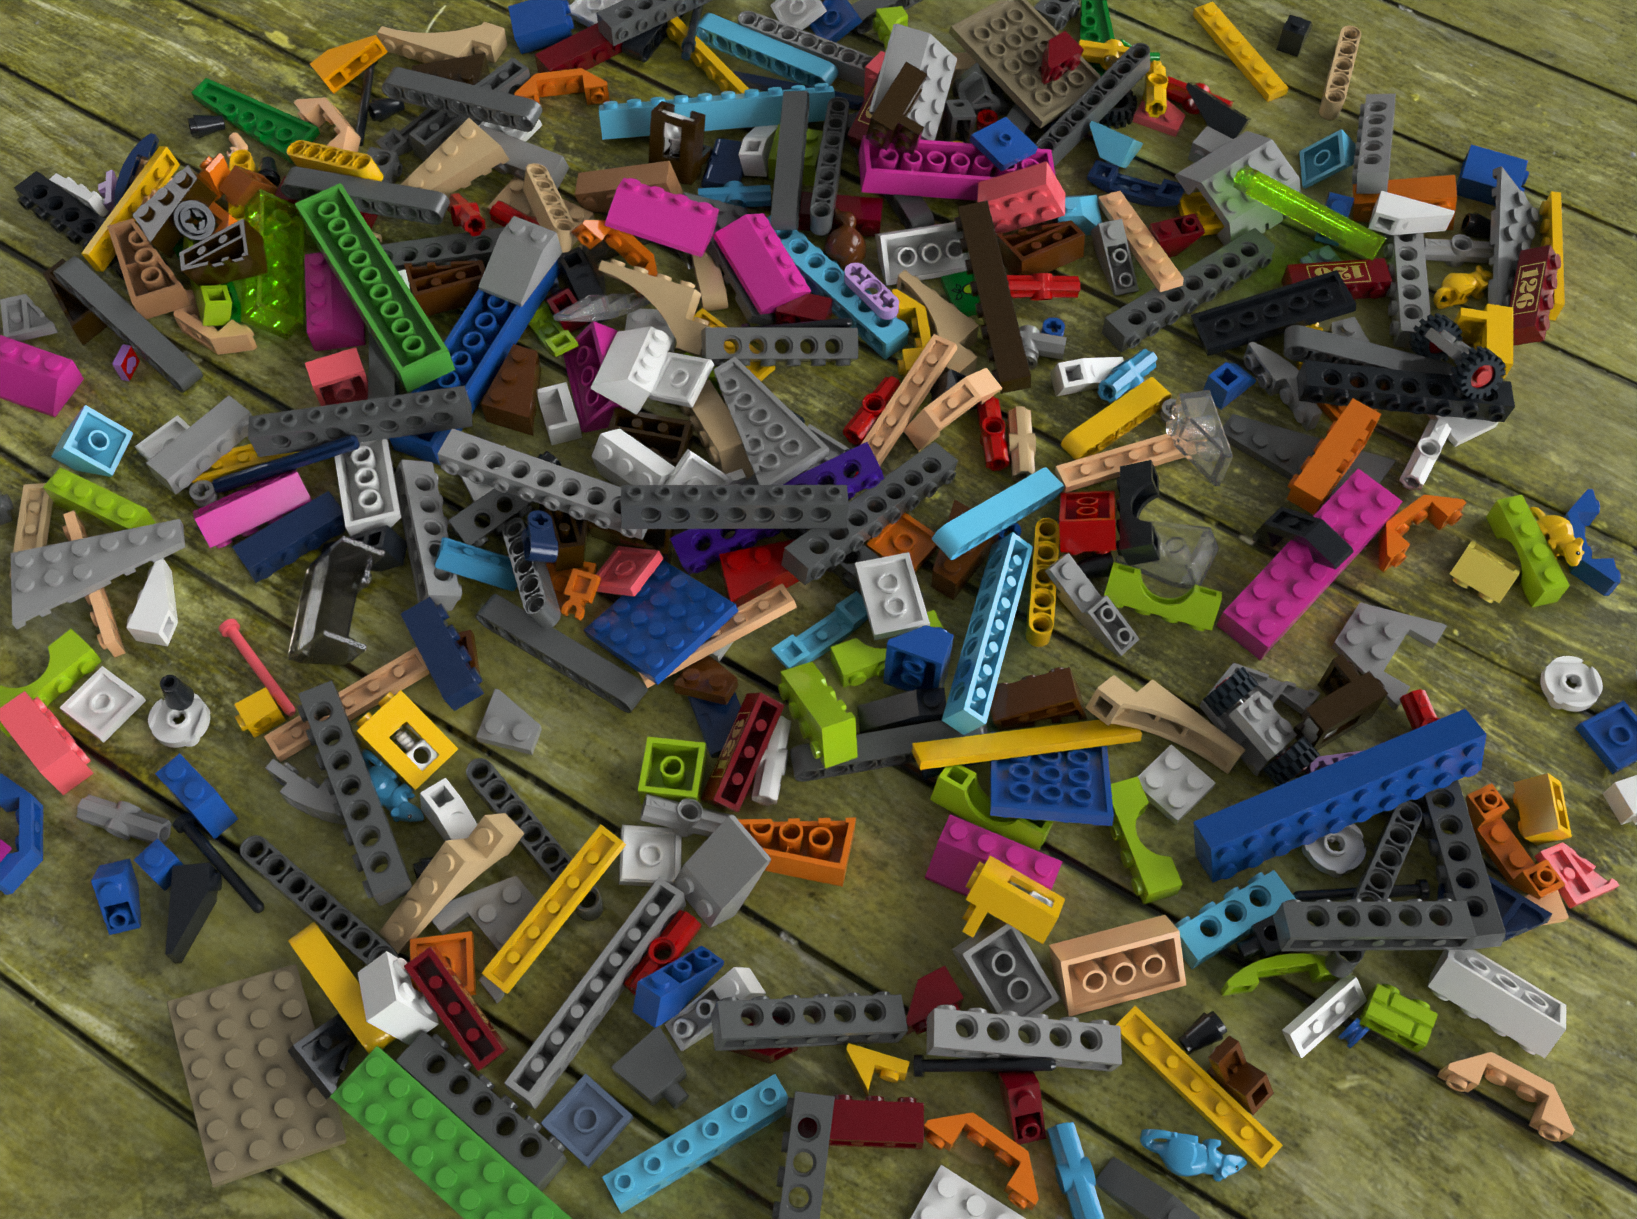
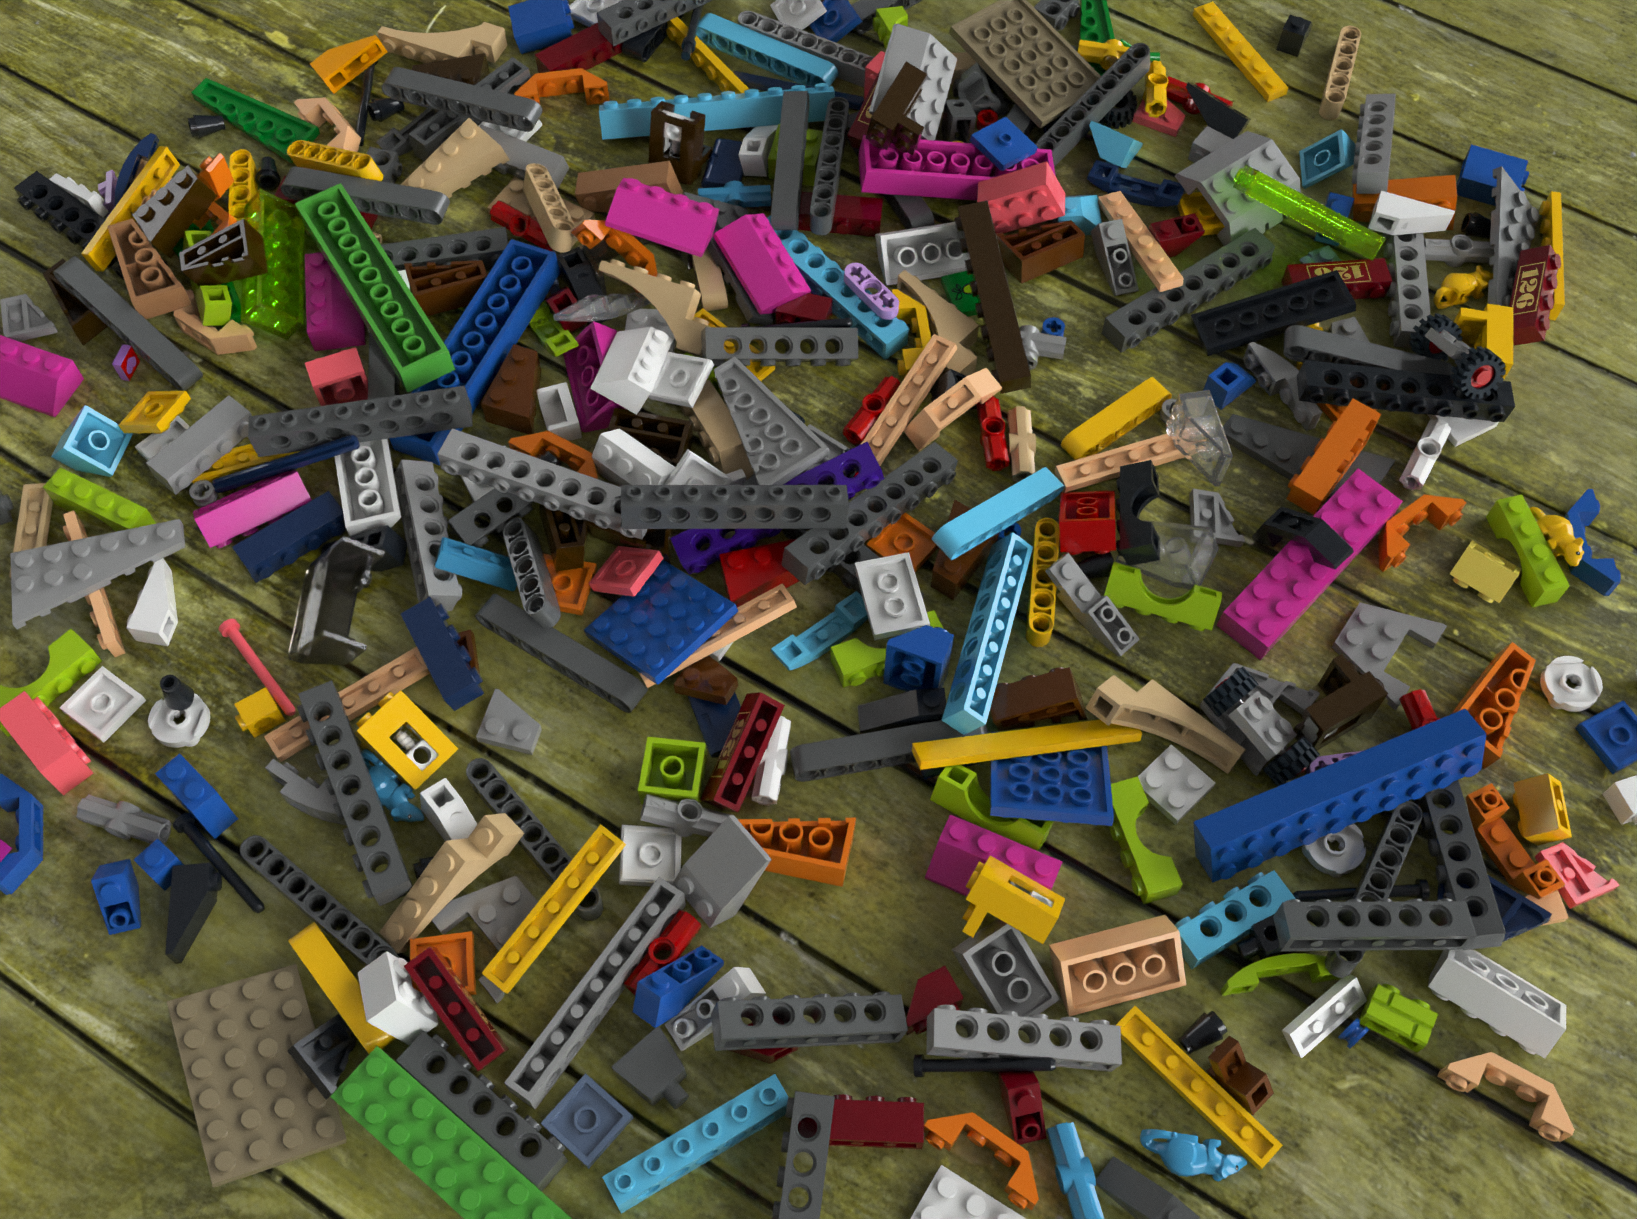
gear [172,200,215,241] -> none
dark orange slope [219,165,278,209] -> none
light nougat arm [226,133,249,159] -> none
red piece [447,193,486,236] -> none
light grey slope [478,216,562,307] -> none
dark blue piece [521,510,558,563] -> none
orange plate [561,568,601,621] -> none
lime wedge [778,661,858,768] -> none
reddish brown hair [824,208,866,271] -> none
yellow slope [846,1043,910,1096] -> none
red piece [1006,273,1080,301] -> none
dark red slope [1041,31,1084,85] -> none
white slope [1050,357,1124,397] -> none
dark azure piece [1097,348,1158,403] -> none
none -> yellow plate [118,391,191,434]
none -> orange slope [508,431,598,479]
none -> light grey wing [1189,489,1245,547]
none -> orange wedge [1450,642,1536,769]

